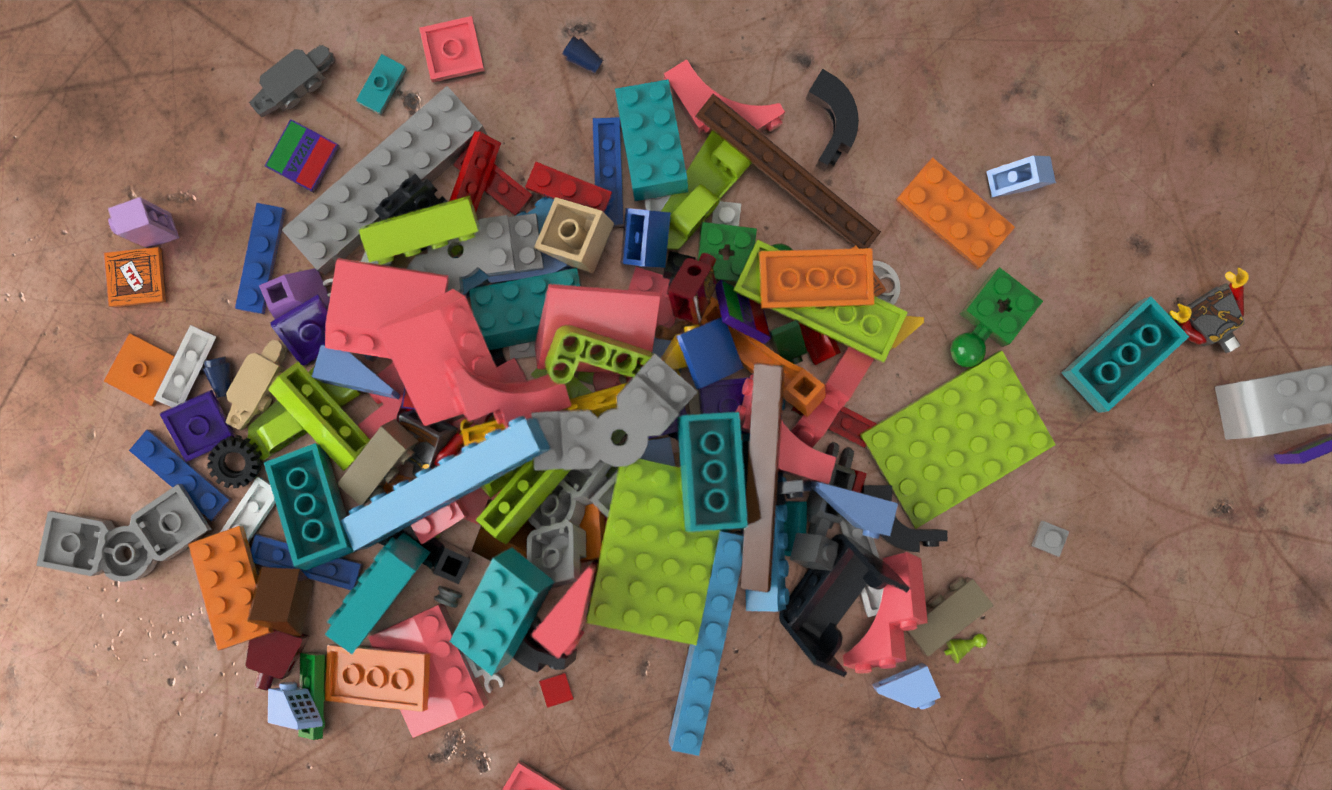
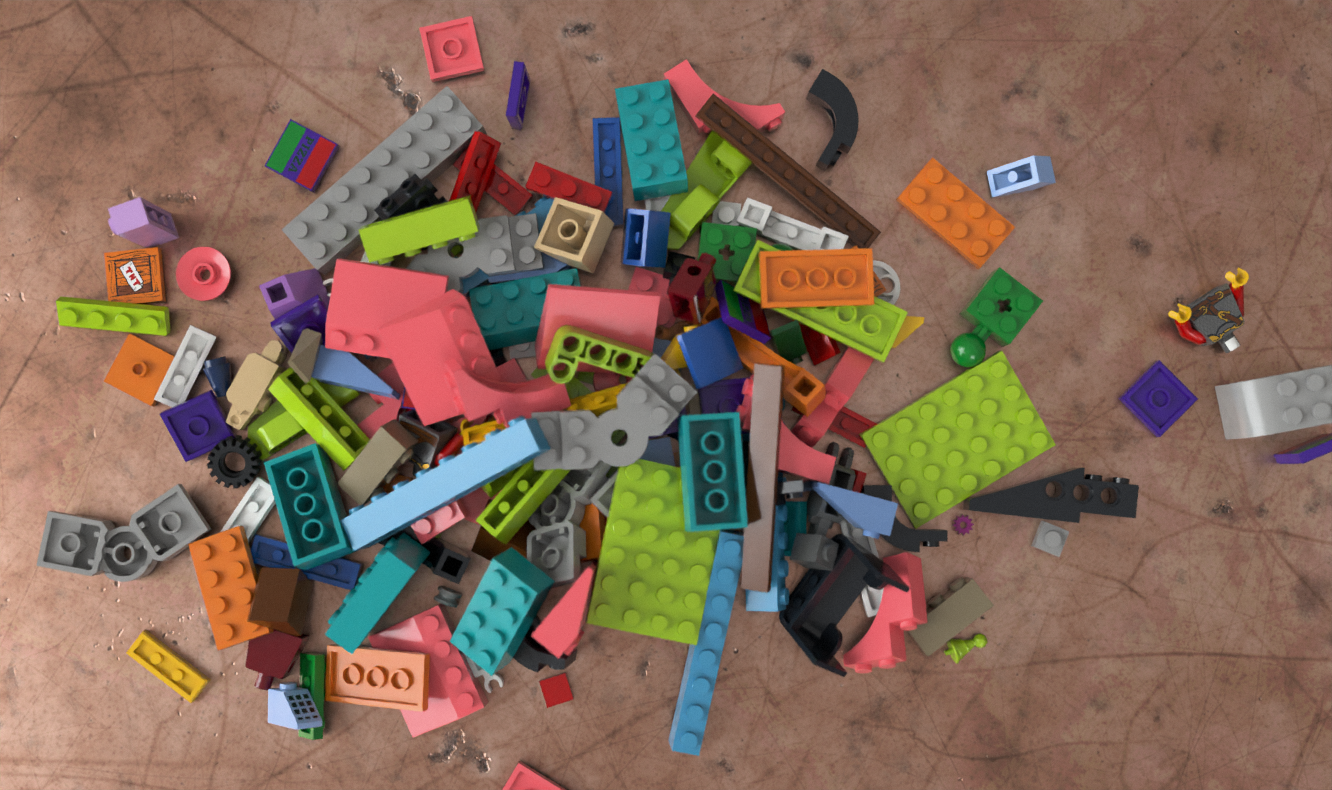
blue plate [129,430,232,521] -> none
blue plate [235,203,286,315] -> none
dark grey hinge [249,45,335,117] -> none
teal plate [356,54,407,115] -> none
dark blue cone [562,36,603,74] -> none
light blue slope [872,663,941,709] -> none
teal brick [1061,296,1189,413] -> none
none -> lime plate [56,296,171,336]
none -> yellow tile [126,630,211,703]
none -> coral dish [176,247,231,301]
none -> dark tan slope [288,328,323,383]
none -> dark purple tile [506,61,530,130]
none -> white slope [737,197,849,250]
none -> magenta piece [952,514,974,536]
none -> black brick [963,468,1139,523]
none -> dark purple tile [1118,360,1198,437]

